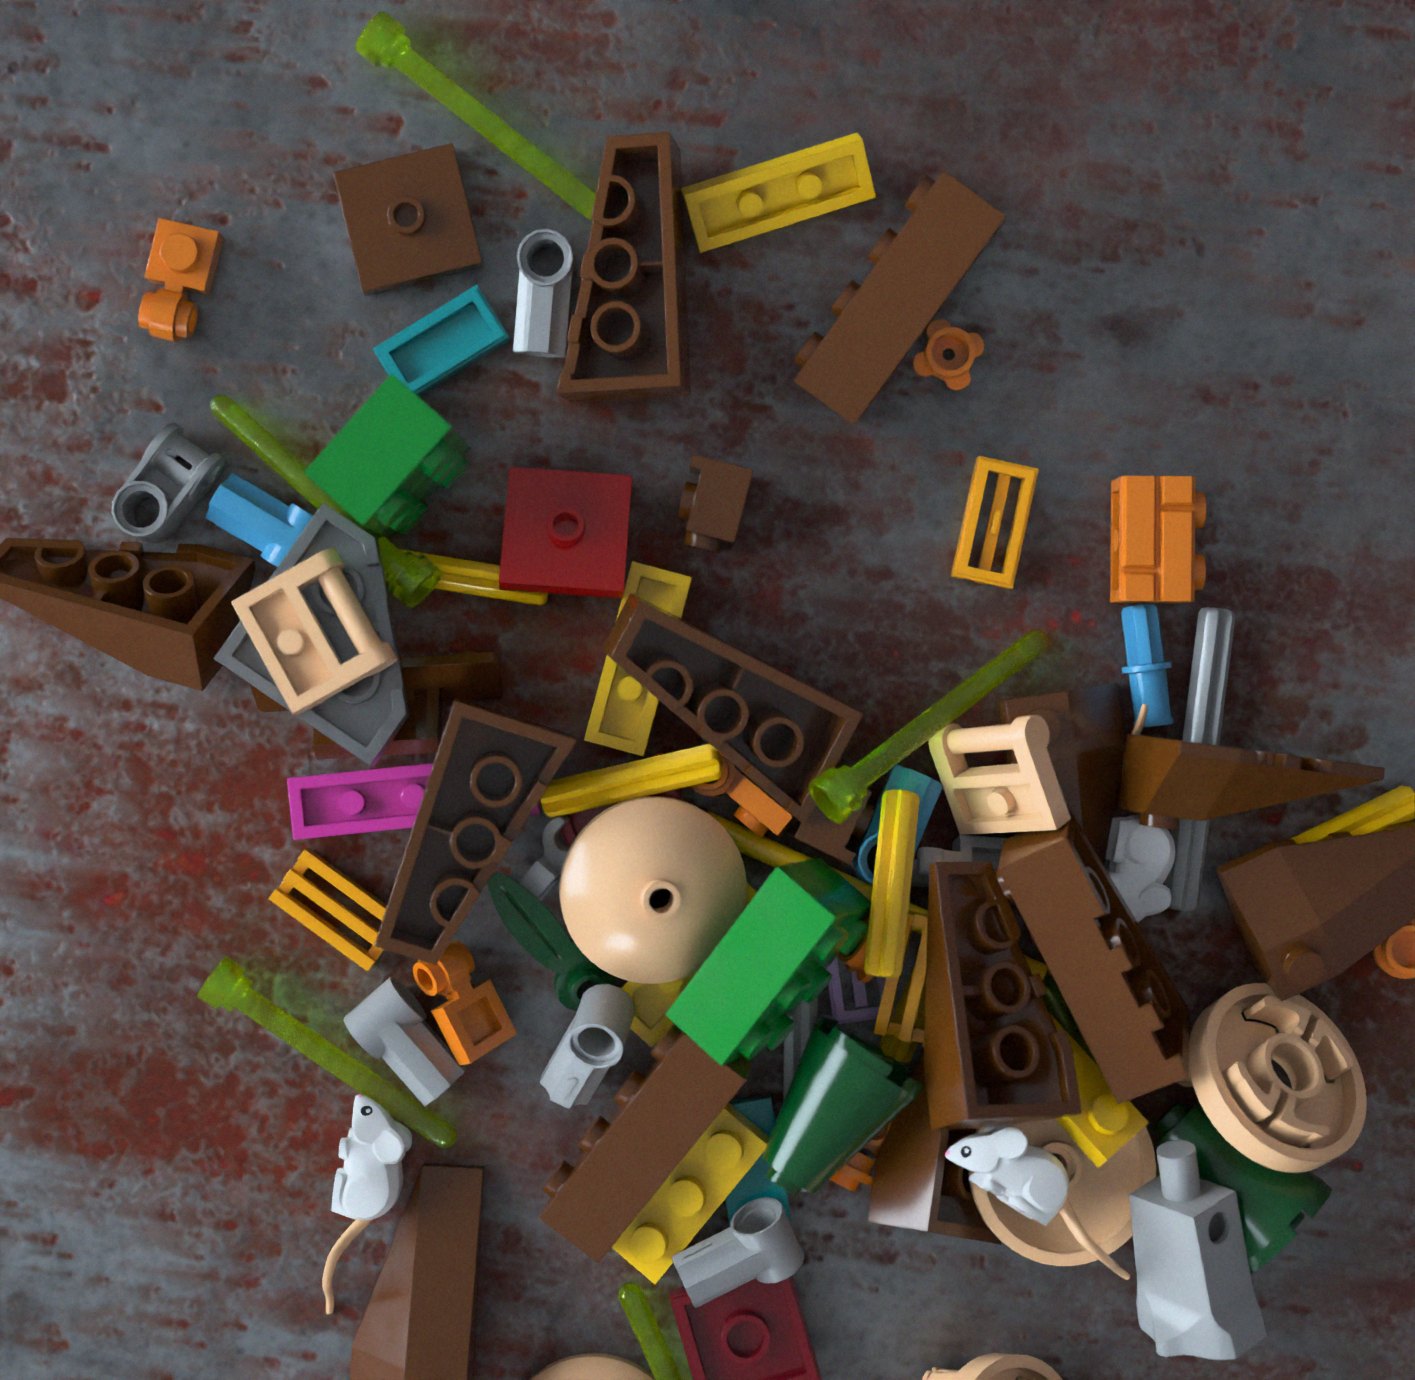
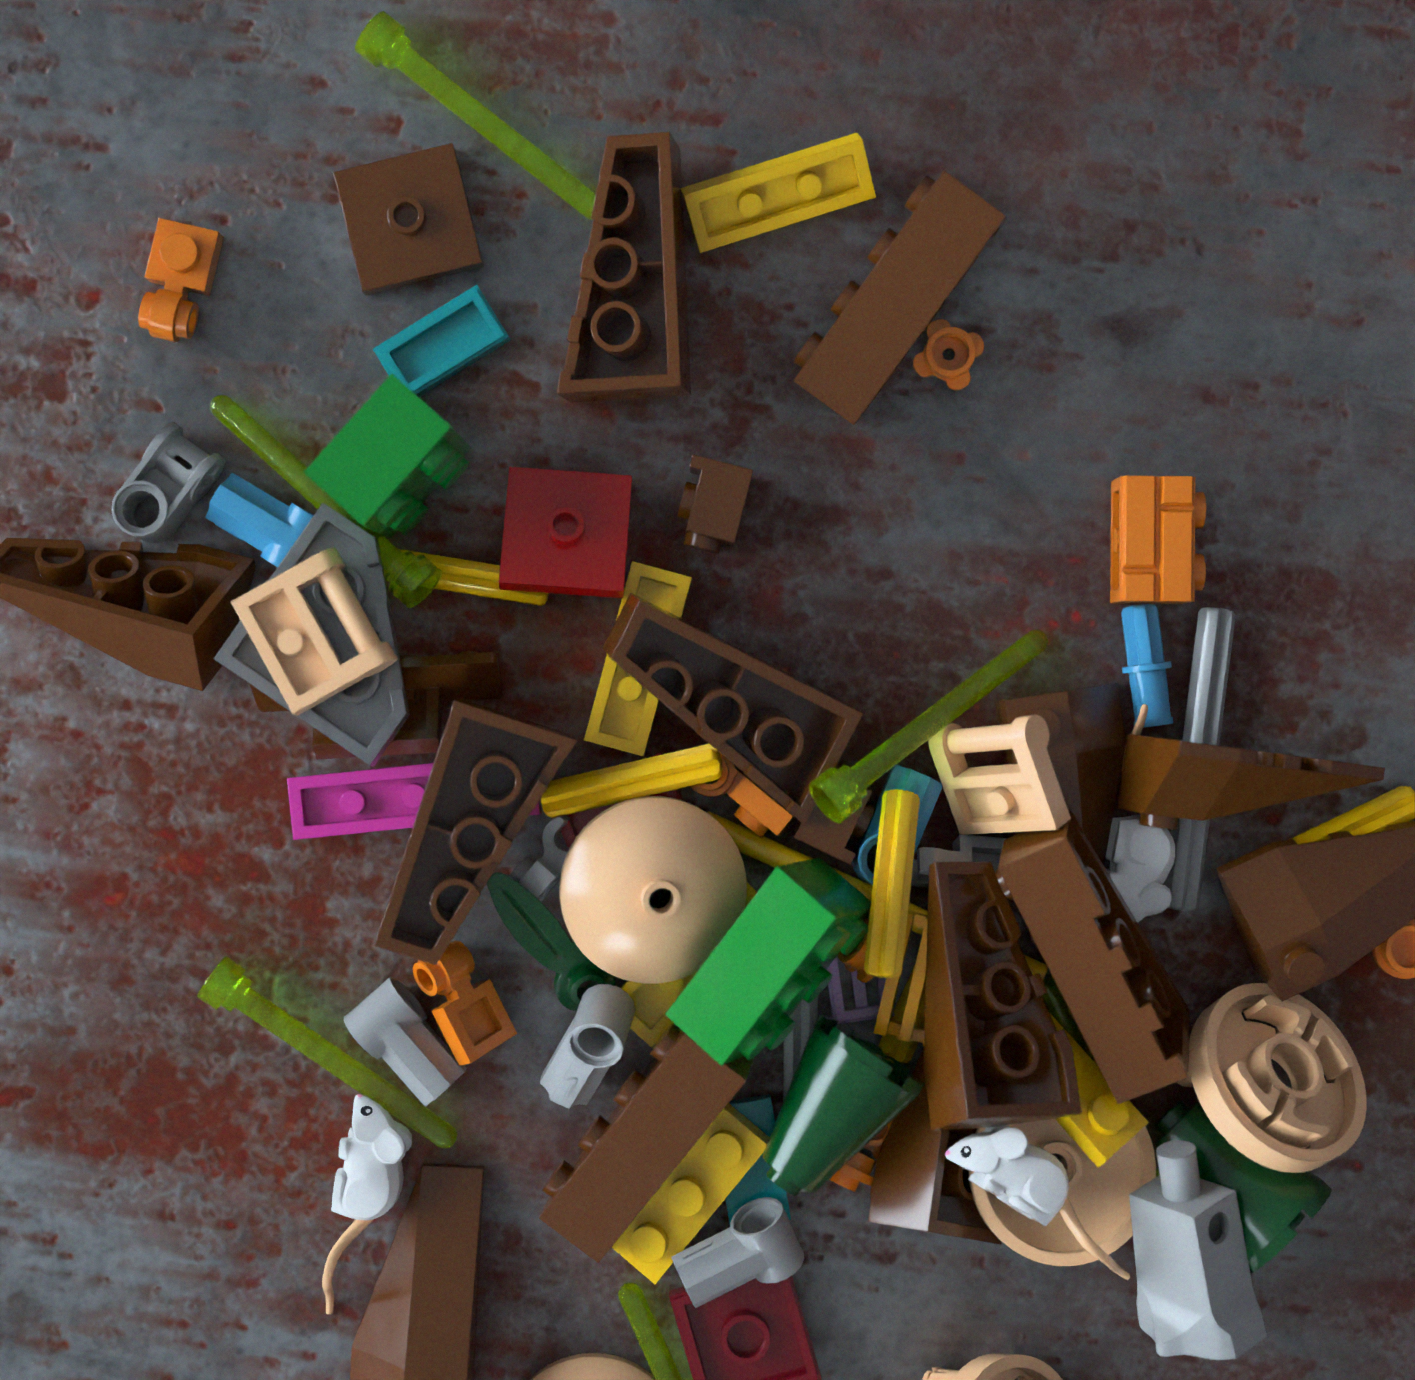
light orange tile [268,848,387,972] -> none
light grey piece [513,229,578,358] -> none
light orange tile [950,456,1039,590] -> none

